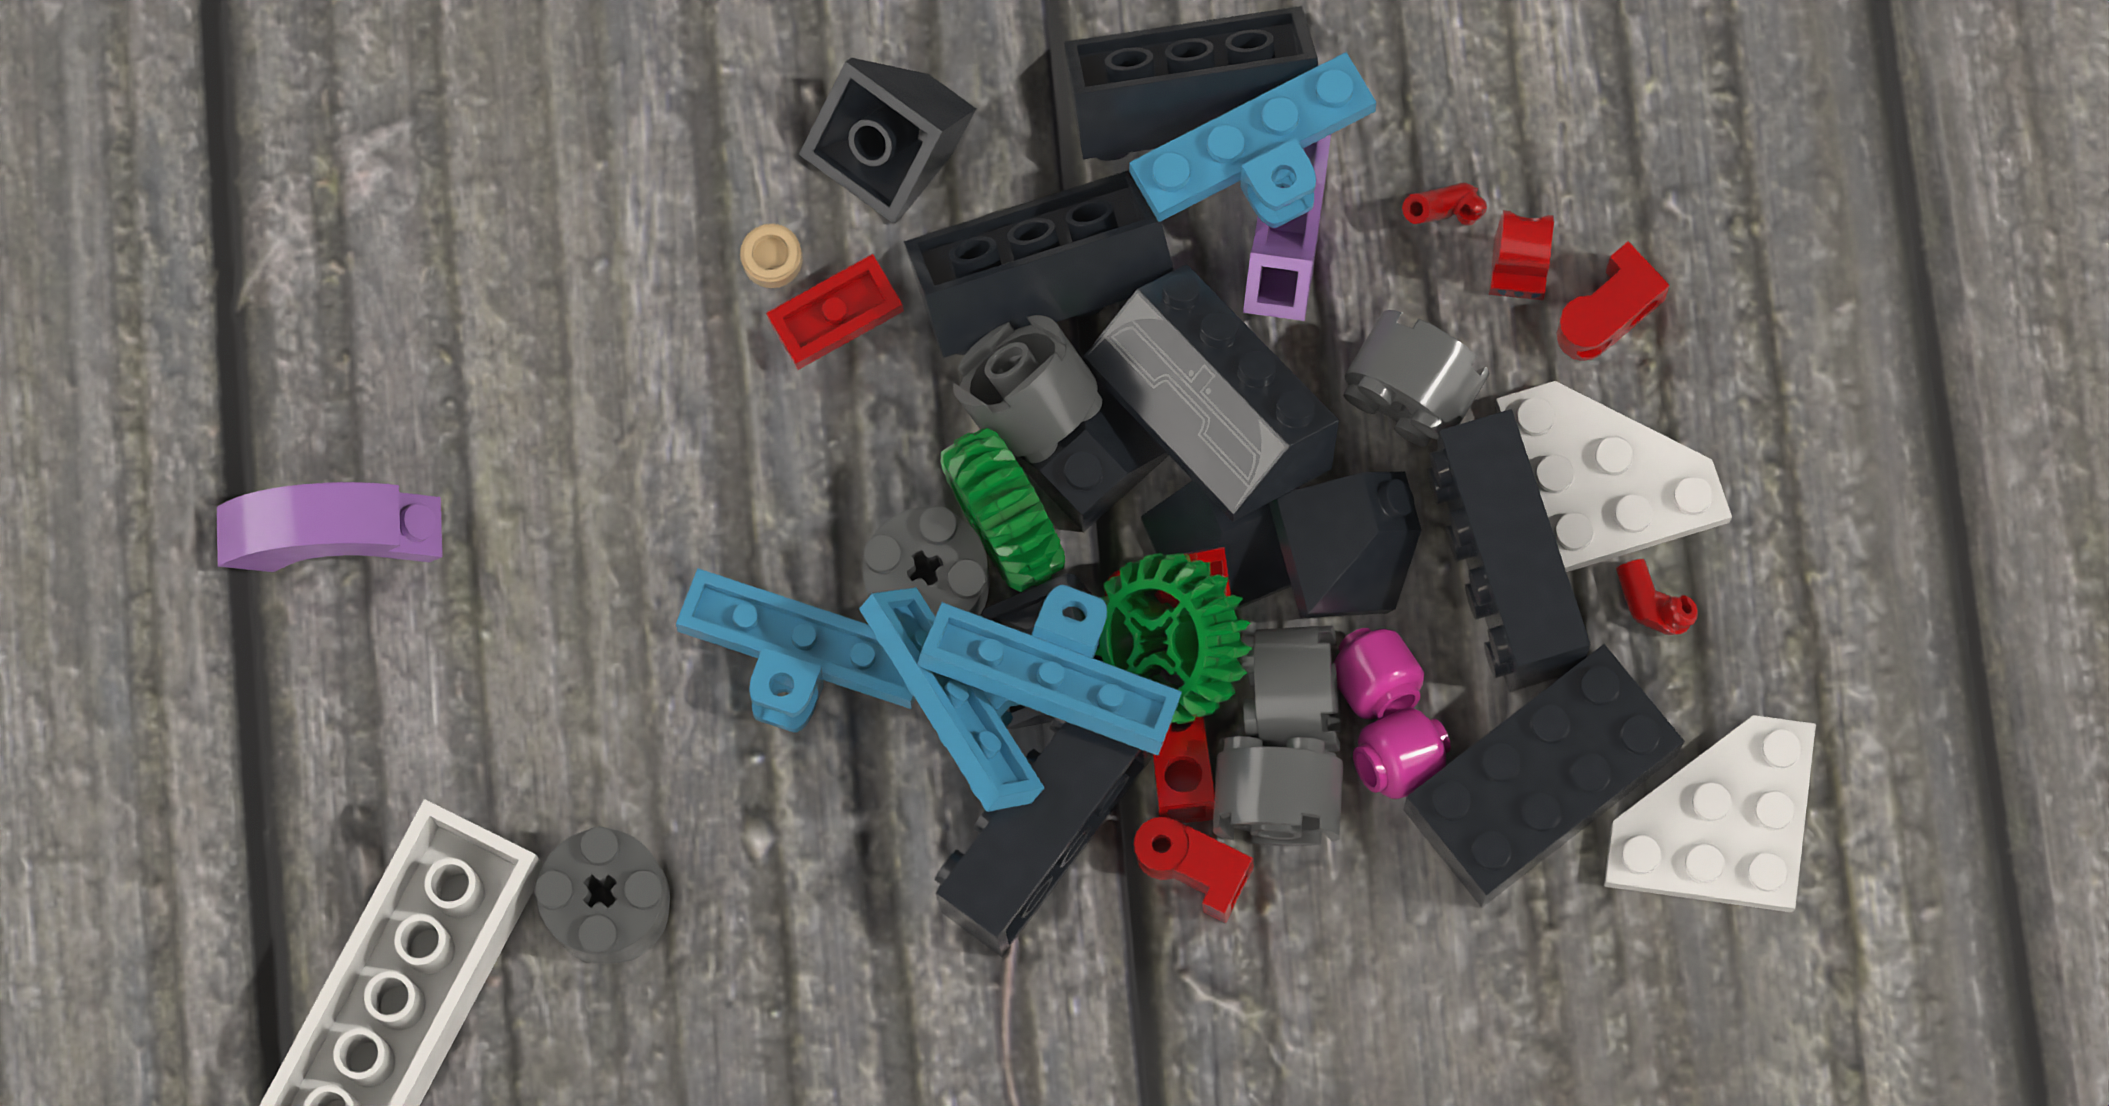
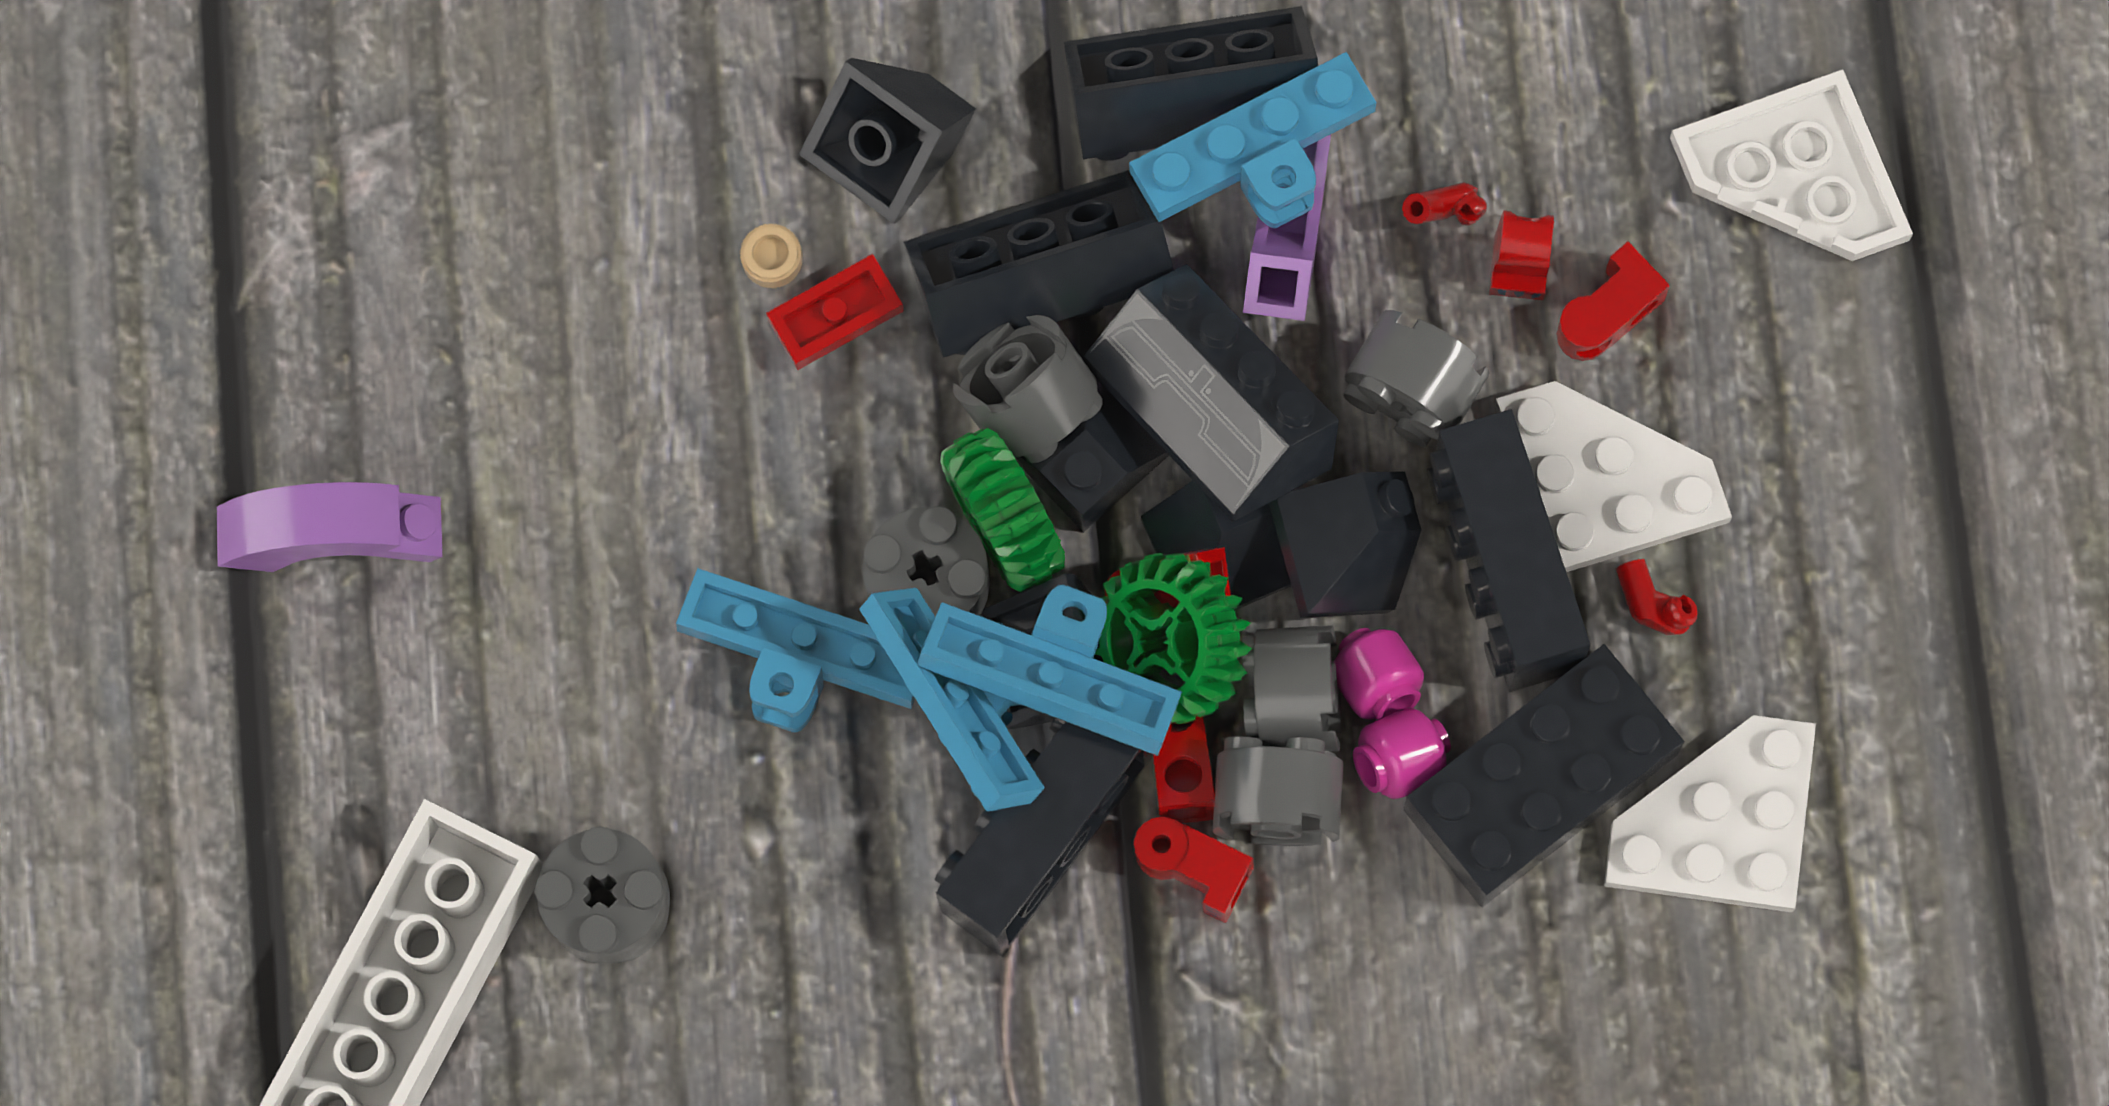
none -> white plate [1670,69,1913,261]

